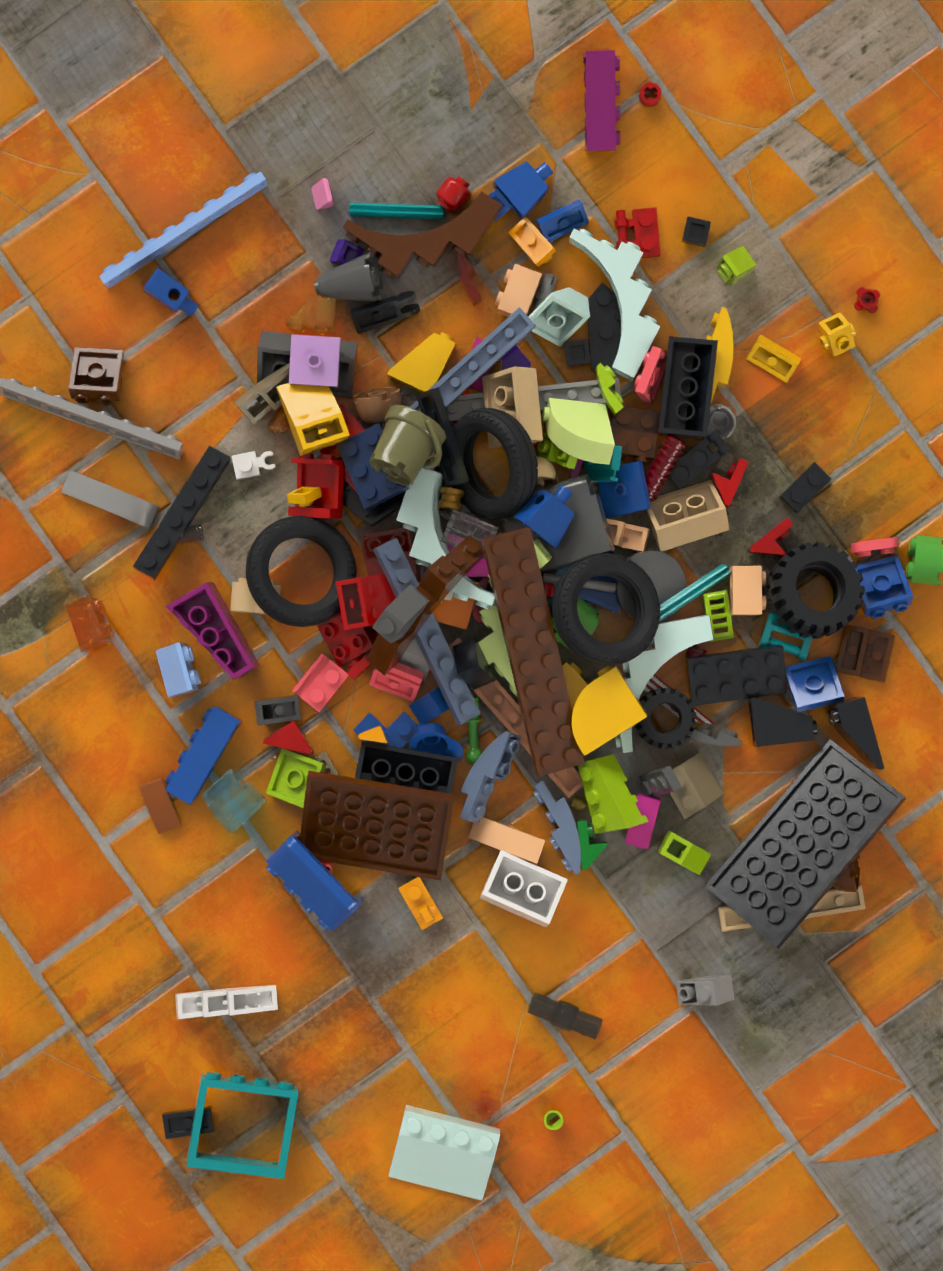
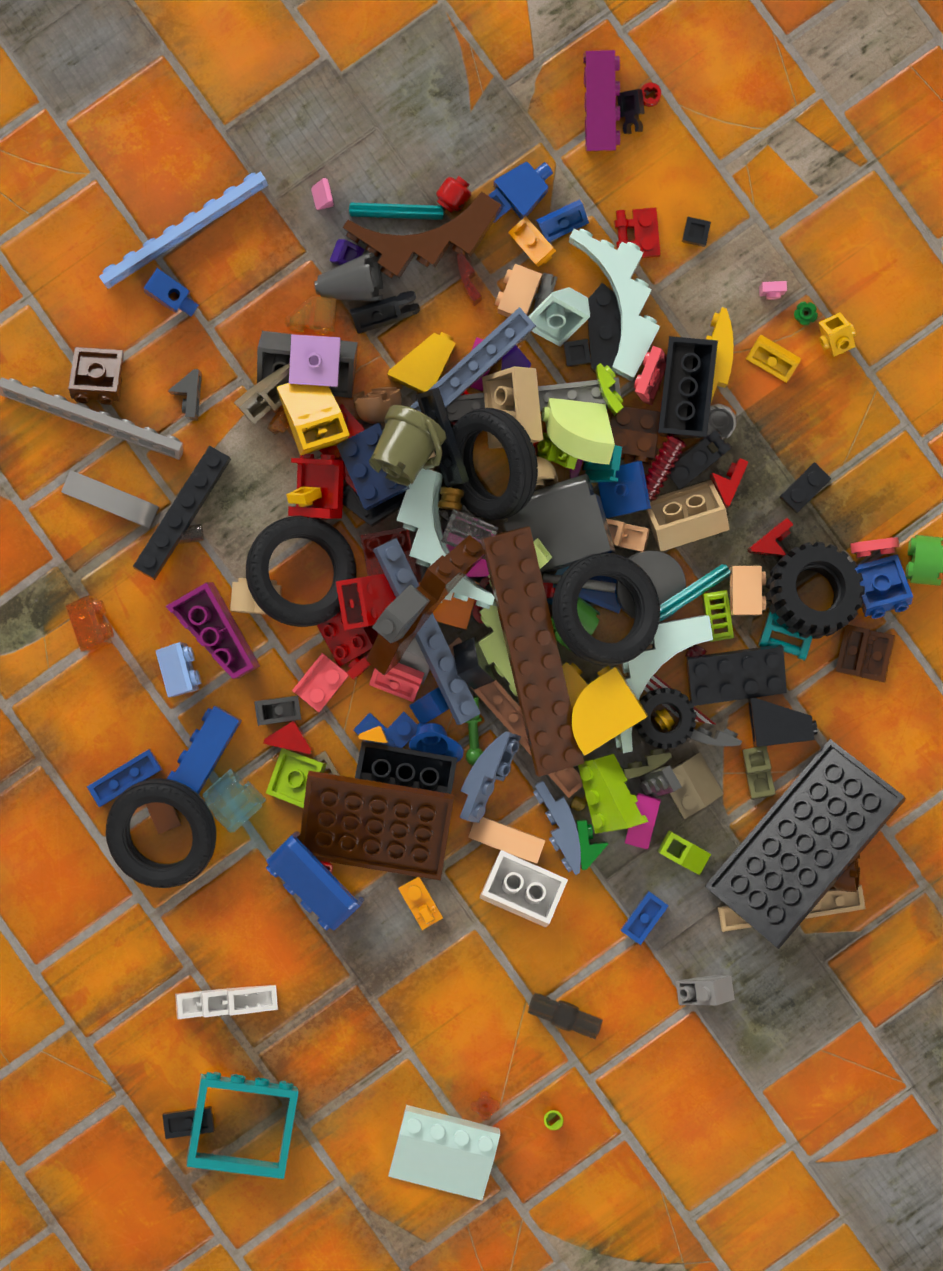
white plate [232,451,276,480] -> none
blue torso [514,485,574,548] -> none
lime slope [717,246,757,286] -> none
blue plate [785,656,845,712] -> none
black slope [826,697,884,770] -> none
red plate [854,287,880,313] -> none
none -> blue plate [87,749,163,807]
none -> black tyre [106,779,216,888]
none -> dark grey slope [168,369,202,421]
none -> black plate [617,89,645,134]
none -> blue plate [620,891,669,945]
none -> olive slope [623,748,672,779]
none -> yellow plate [654,708,675,731]
none -> olive slope [742,746,776,800]
none -> bright pink plate [759,281,787,300]
none -> green plate [794,302,818,325]

